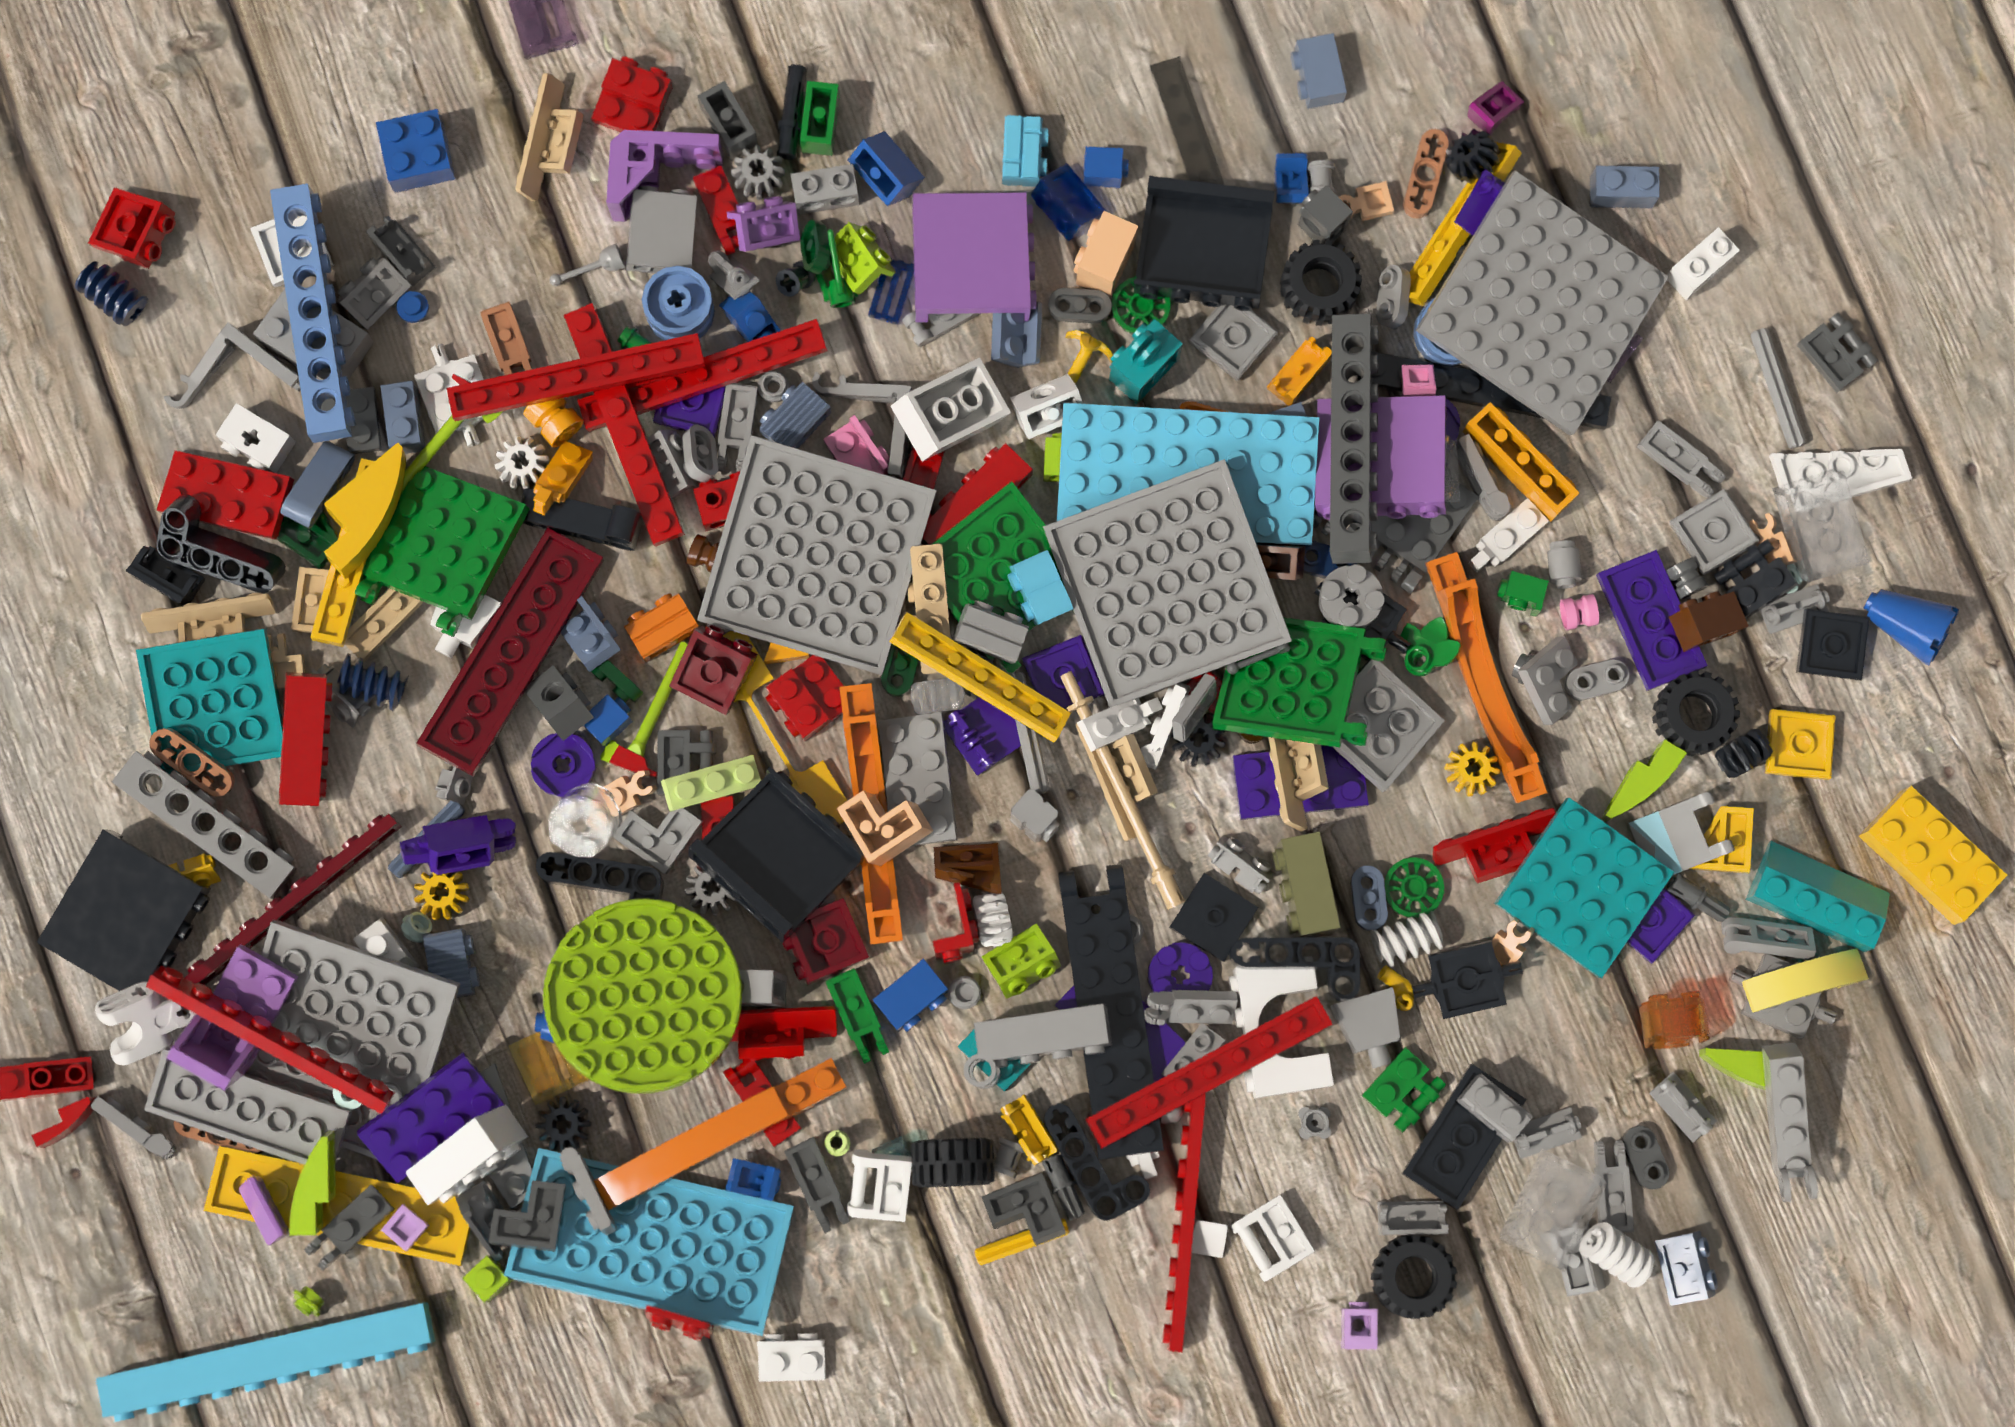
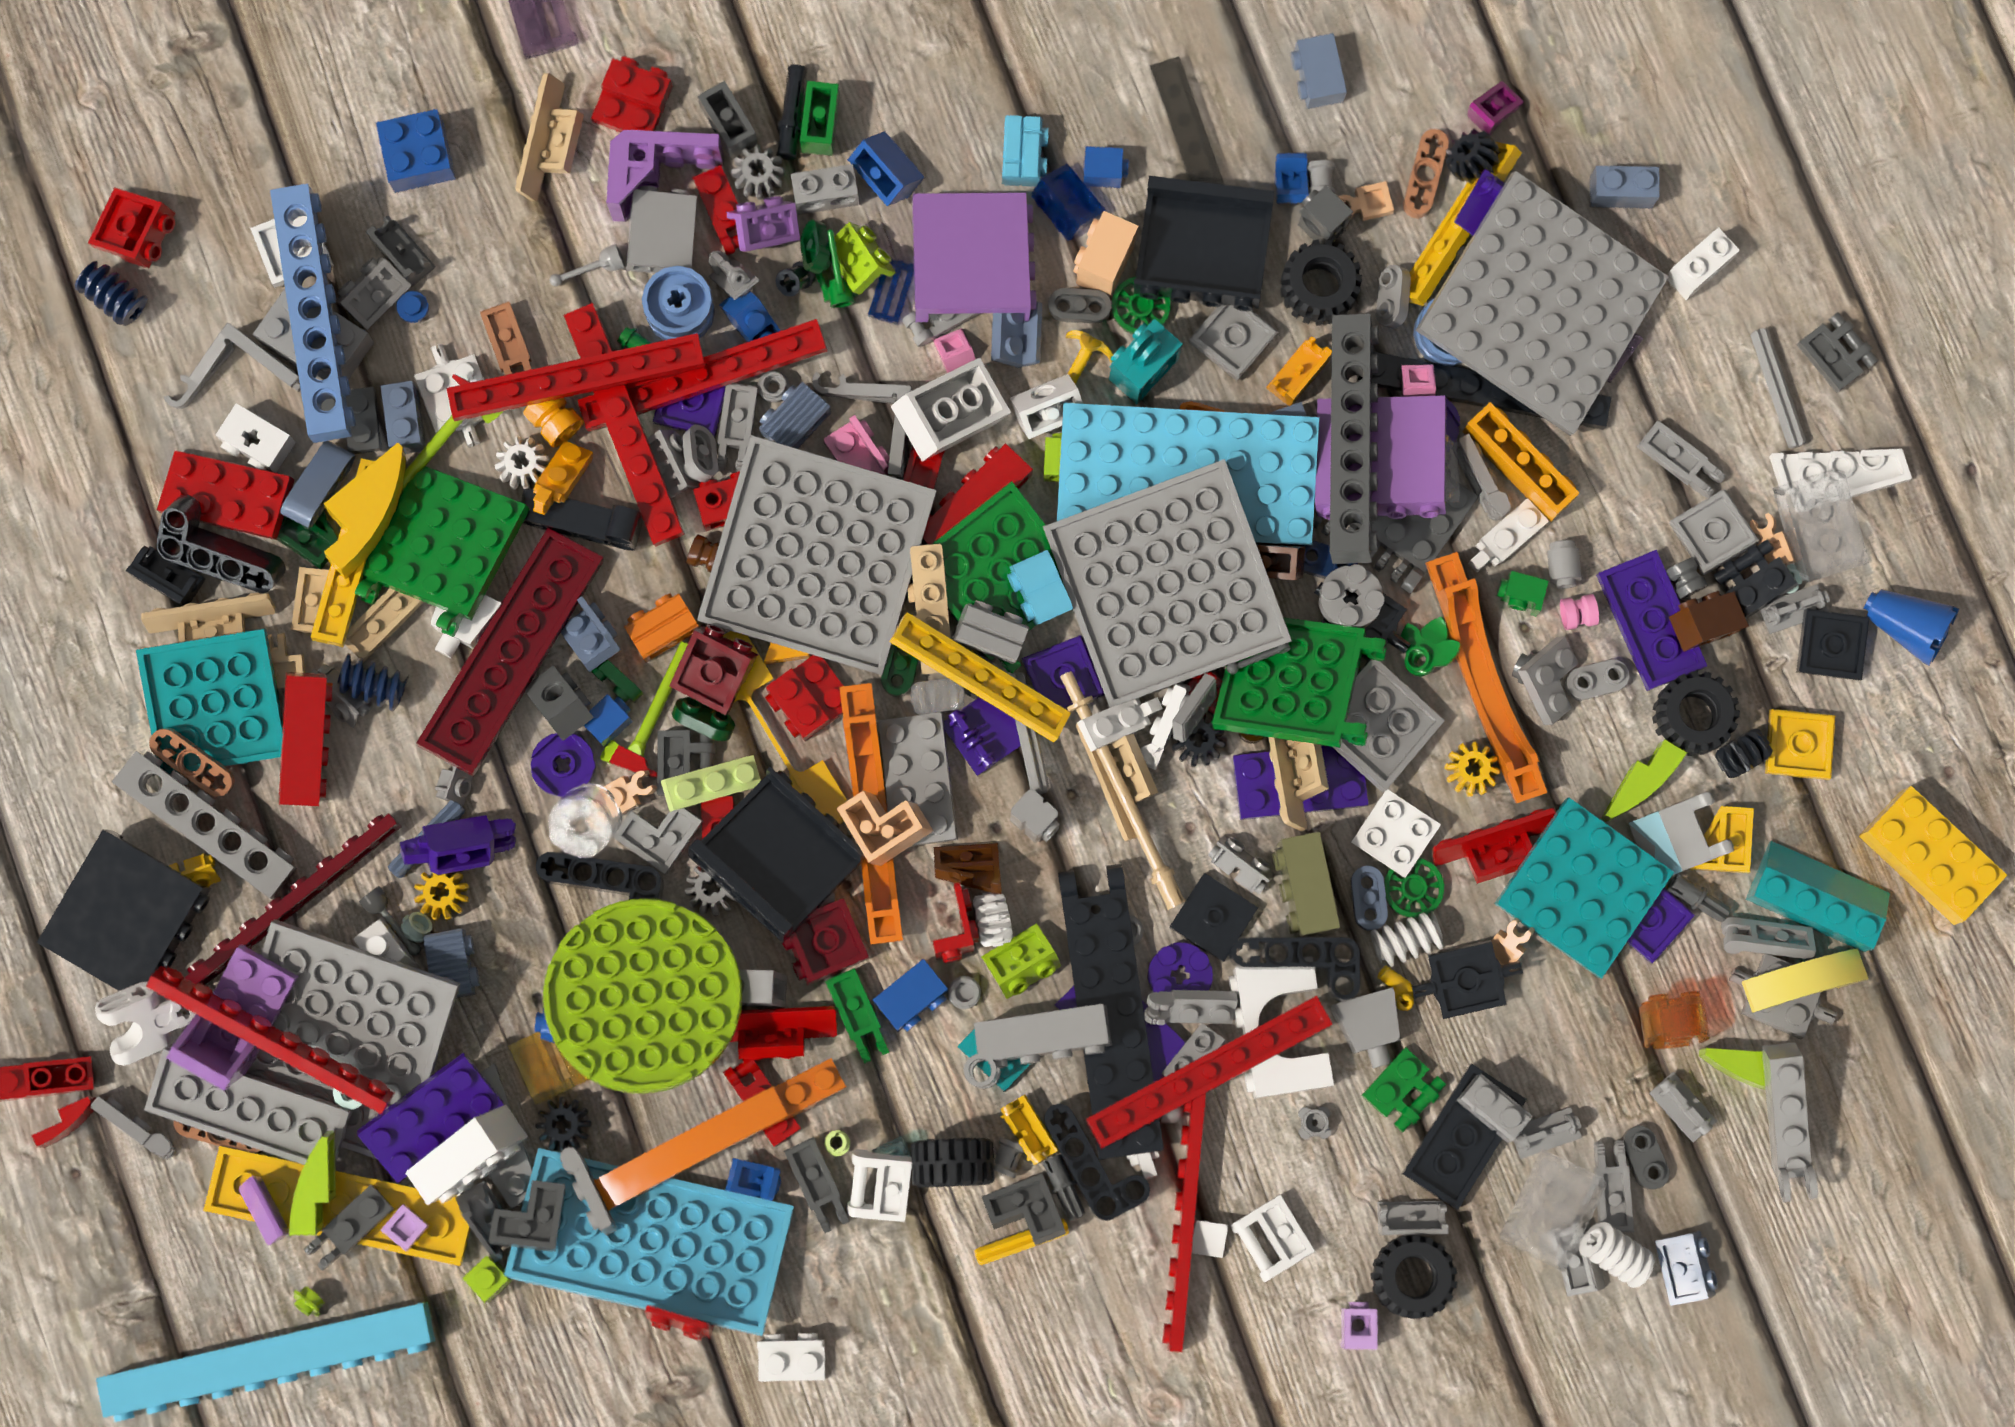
none -> hinge [359,886,421,956]
none -> dark green plate [672,697,735,741]
none -> bright pink slope [933,328,975,373]
none -> white hinge [1351,789,1441,878]

